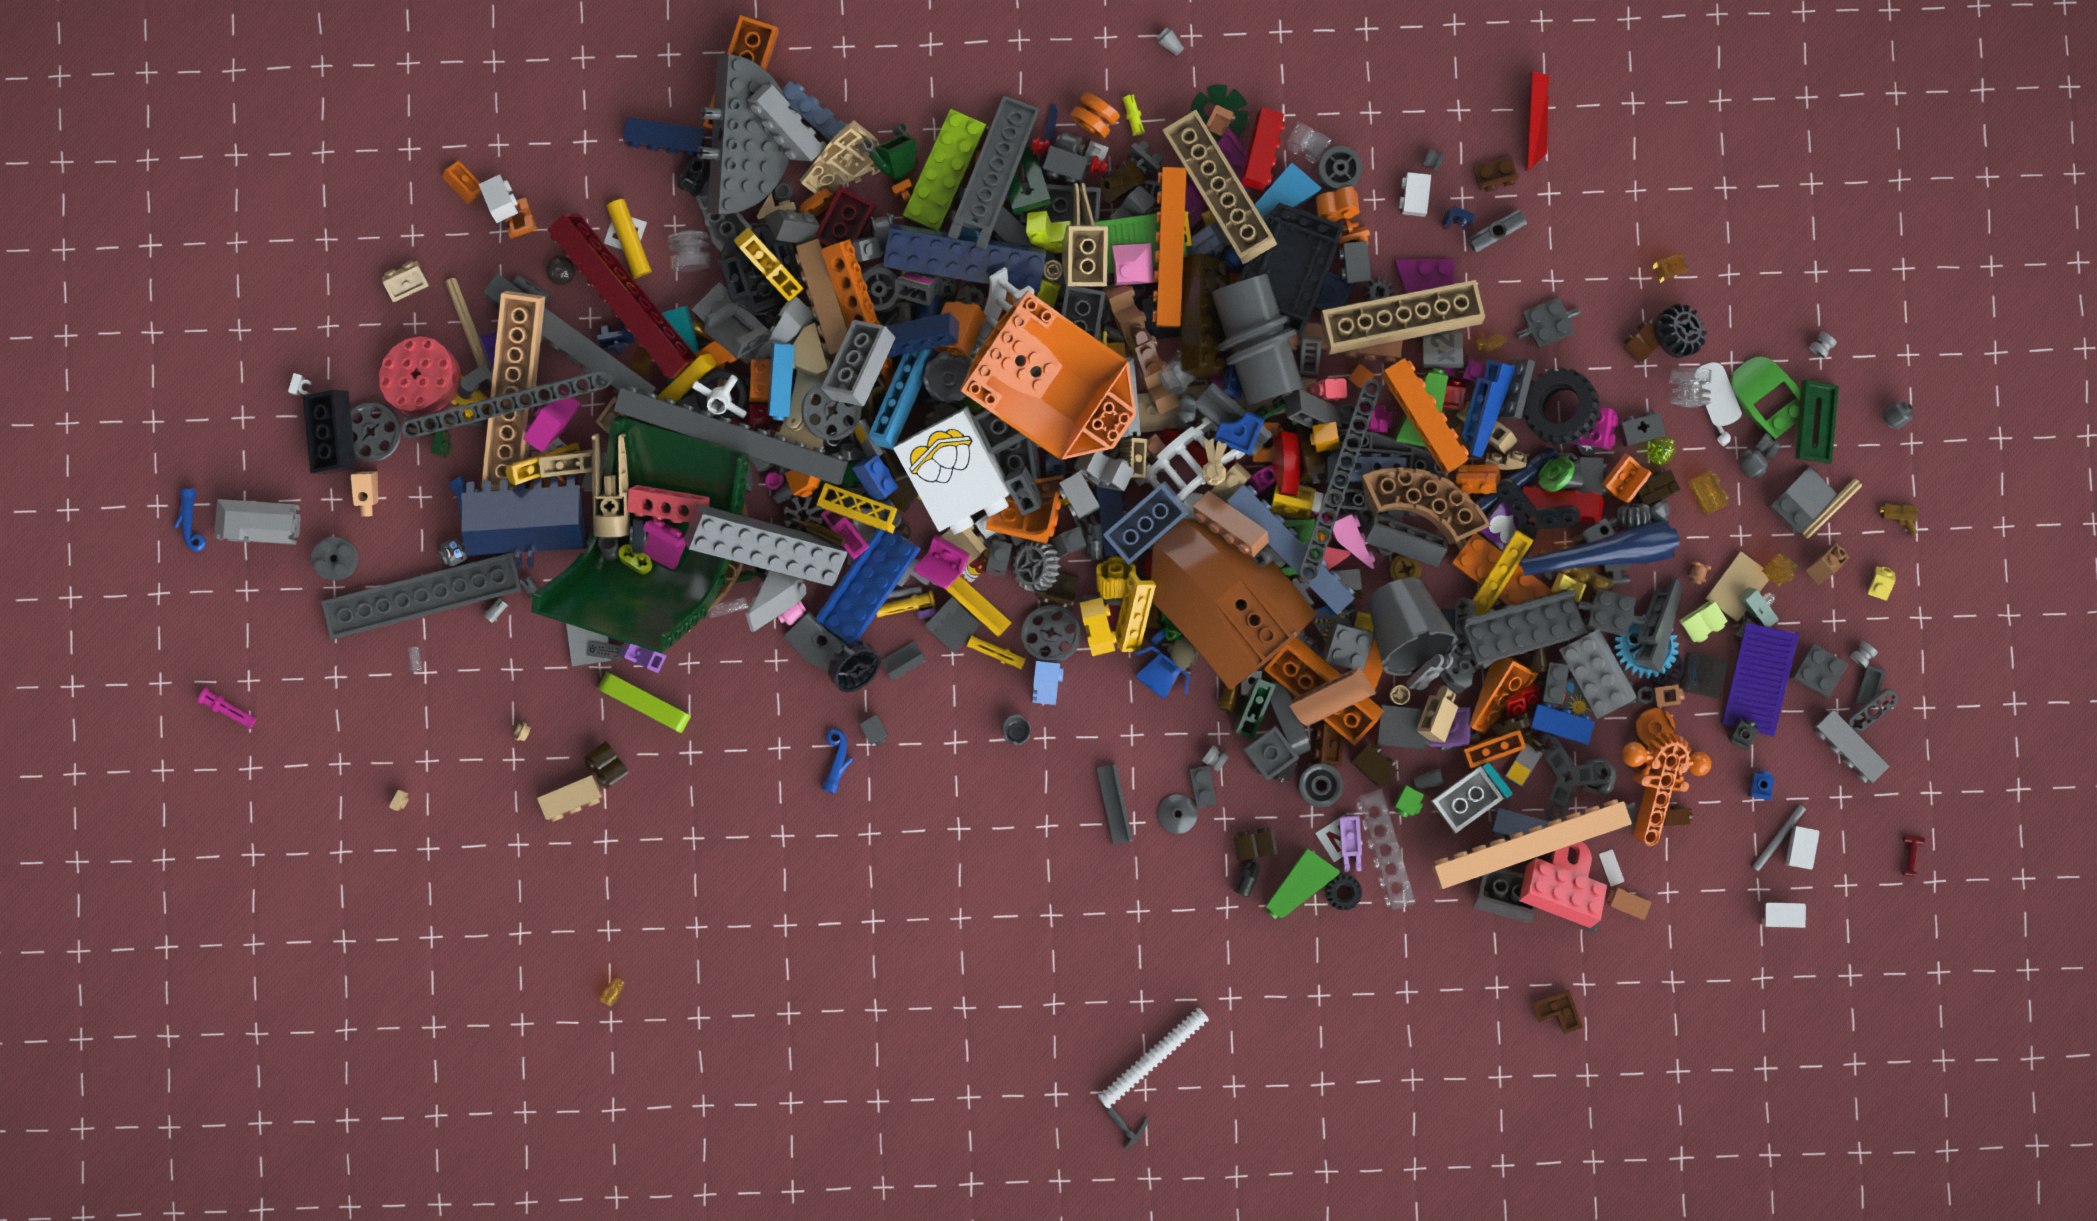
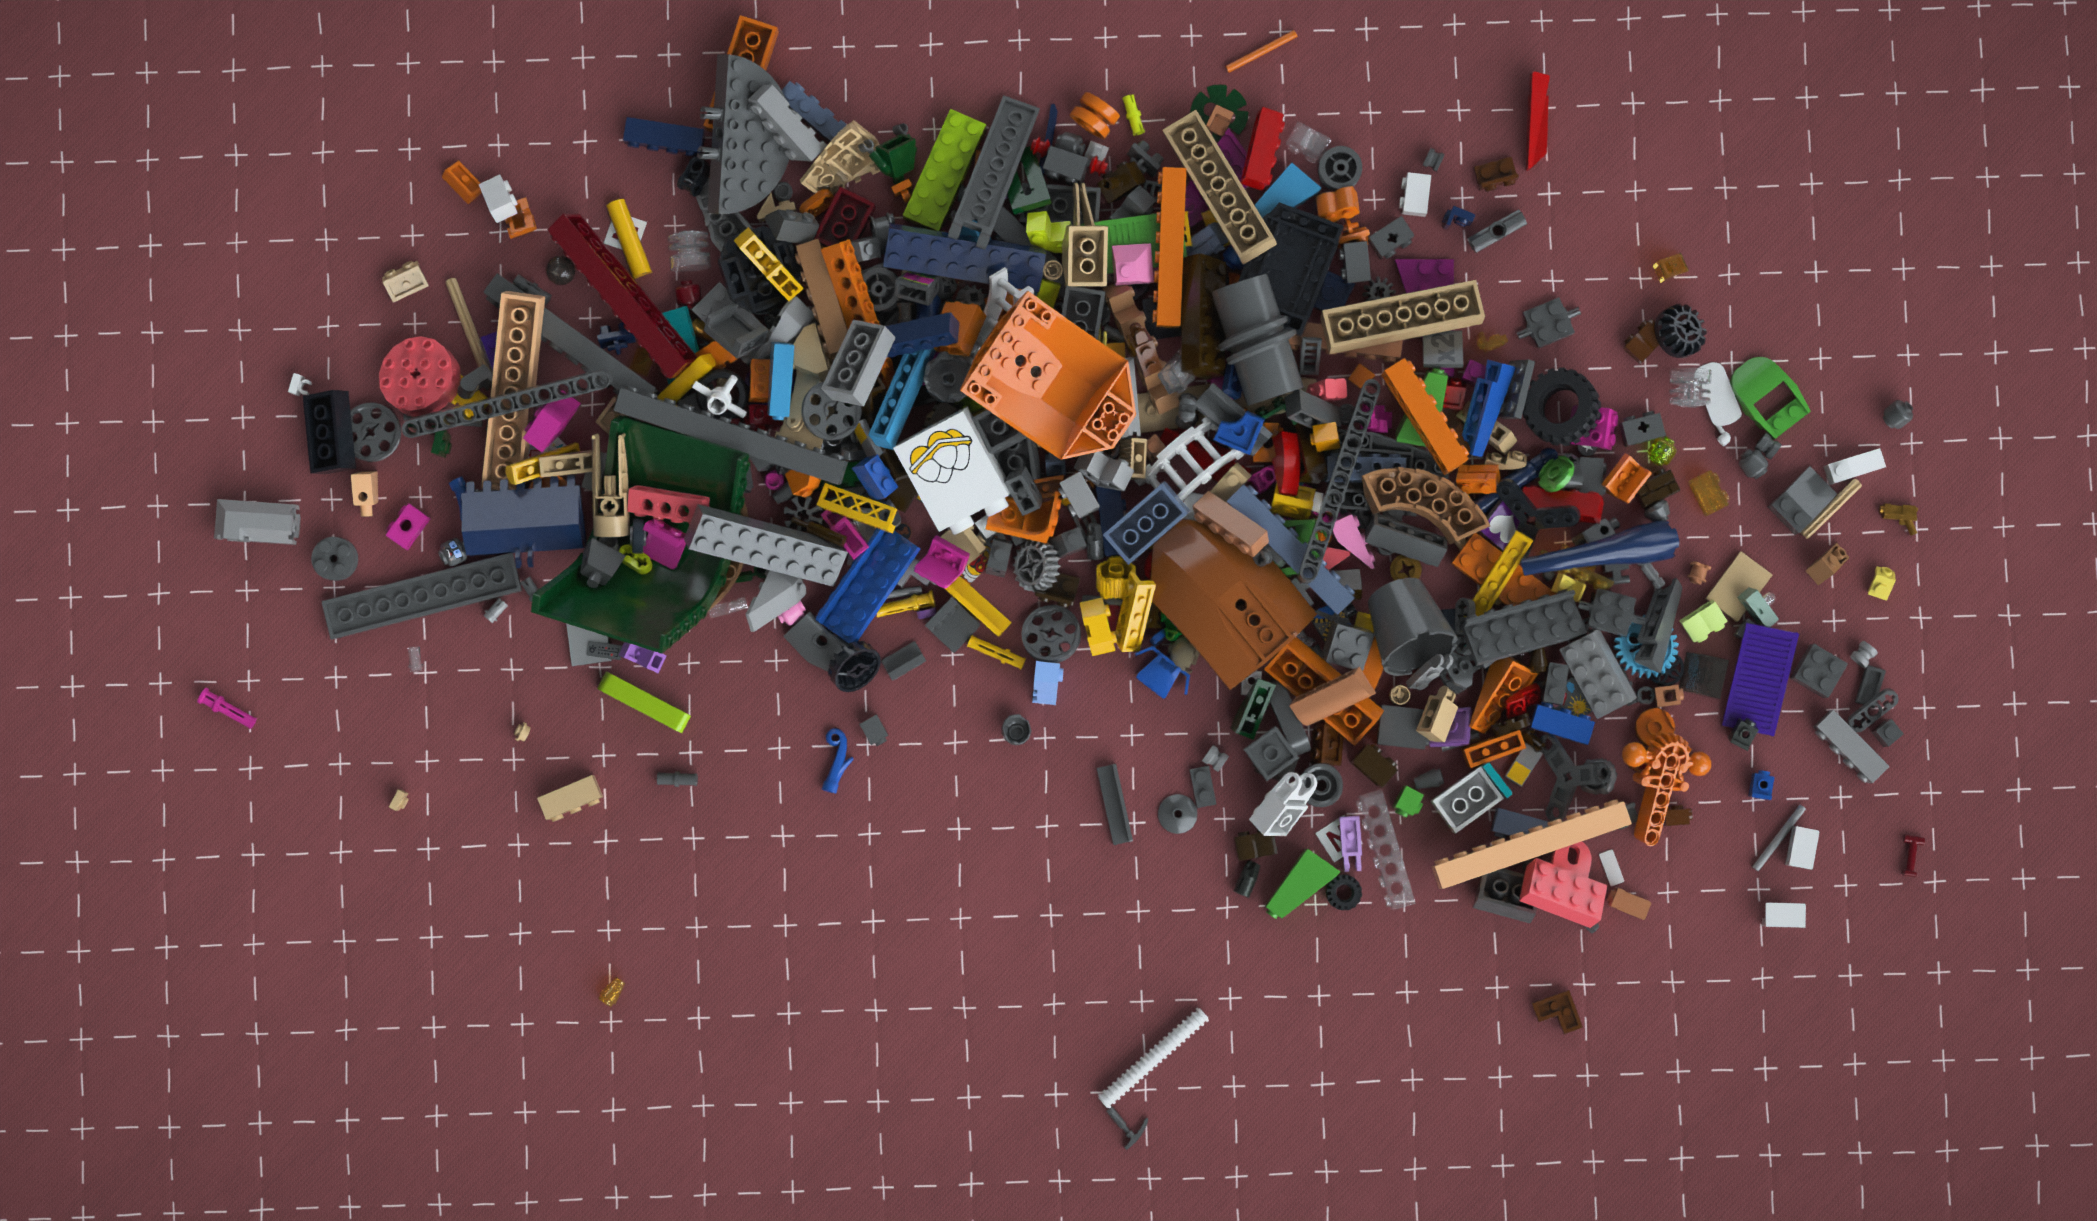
blue plant [174,489,206,552] -> none
dark brown brick [584,741,629,789] -> none
light grey cone [1156,27,1184,56] -> none
tan piece [1202,438,1227,485] -> none
pearl gold cone [1218,685,1239,713] -> none
dark grey gear [1617,503,1651,528] -> none
clear yellow brick [1762,550,1798,587] -> none
dark green piece [1795,380,1839,464] -> none
light grey wheel [1809,331,1837,359] -> none
none -> dark pink brick [386,504,431,550]
none -> dark grey torso [580,538,625,588]
none -> dark grey pin [657,771,698,787]
none -> dark red head [675,280,702,309]
none -> orange bar [1225,30,1297,73]
none -> white brick [1249,772,1317,836]
none -> dark grey brick [1368,216,1415,259]
none -> light grey axle [1638,563,1665,589]
none -> white slope [1824,448,1886,485]
none -> dark grey brick [1871,719,1904,747]

